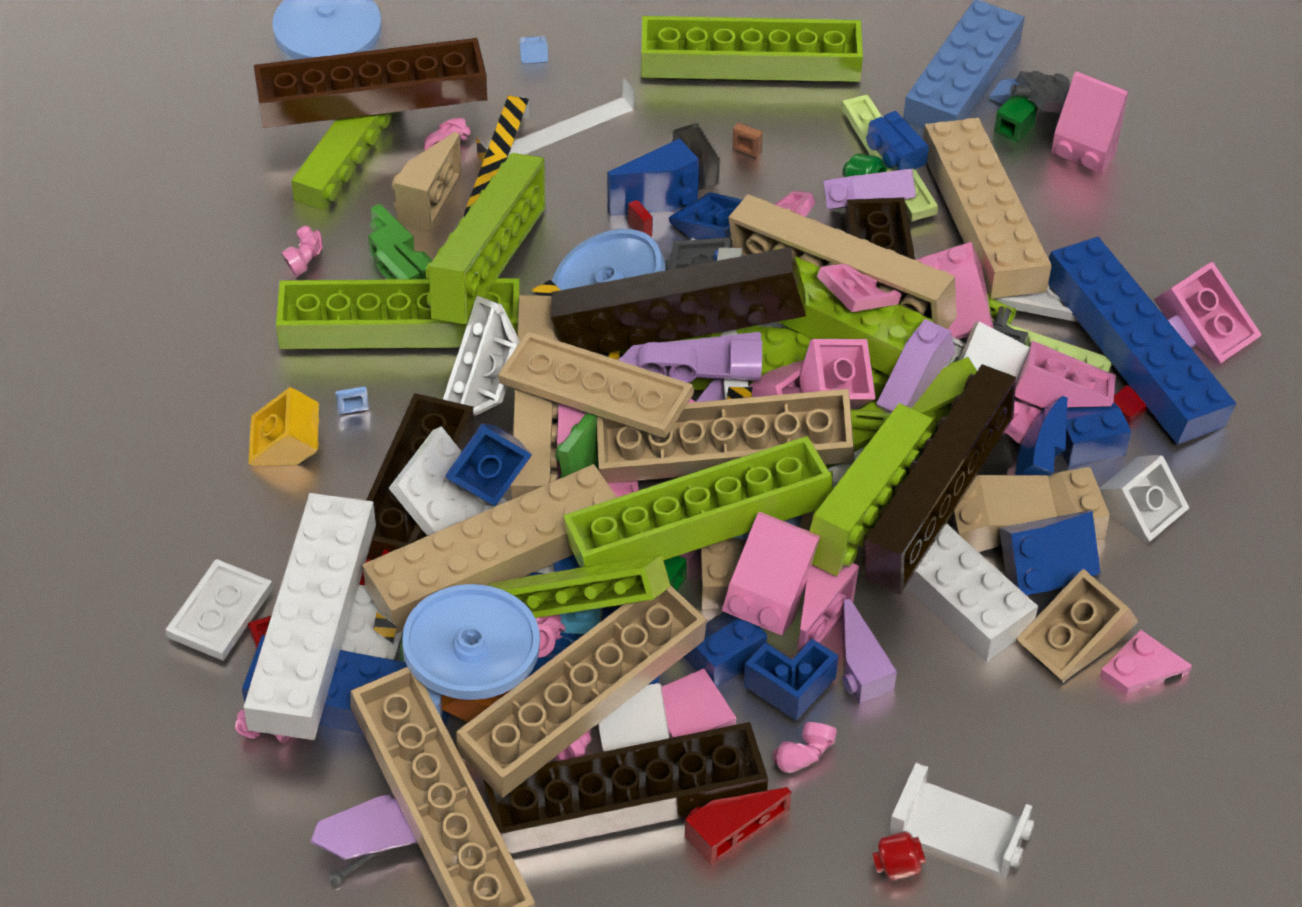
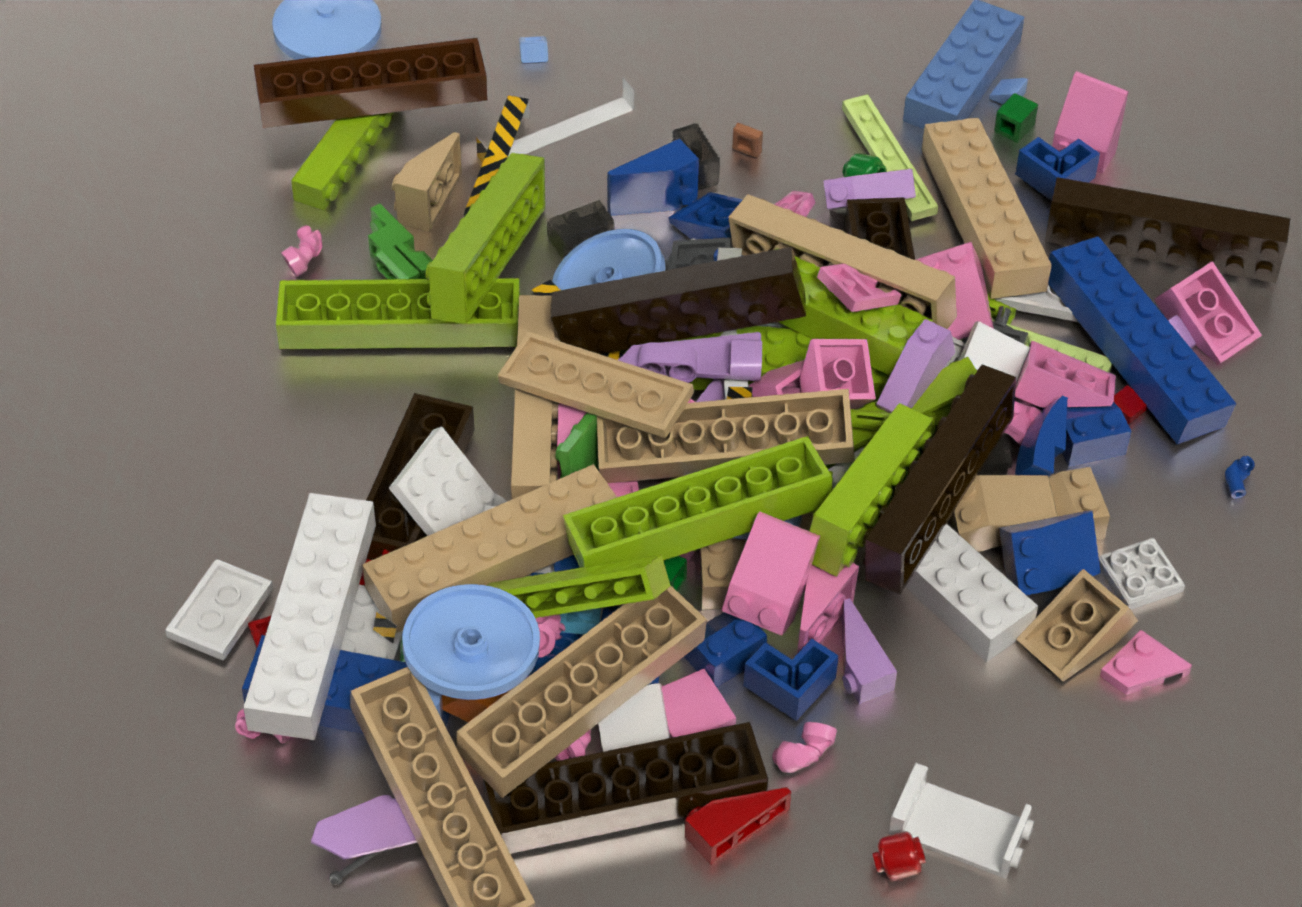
yellow slope [248,386,319,466] -> none
light blue slope [335,386,369,414] -> none
bright pink arm [424,117,471,151] -> none
white wedge [443,296,520,416] -> none
blue slope [445,424,532,506] -> none
red tile [628,200,653,237] -> none
lime brick [641,16,863,82] -> none
blue brick [866,111,929,171] -> none
dark grey plate [1010,71,1071,113] -> none
white slope [1099,455,1189,542] -> none
none -> clear smoke brick [547,200,615,259]
none -> blue brick [1015,137,1100,201]
none -> dark brown brick [1044,177,1291,283]
none -> white tile [1099,537,1185,610]
none -> blue arm [1225,456,1255,499]

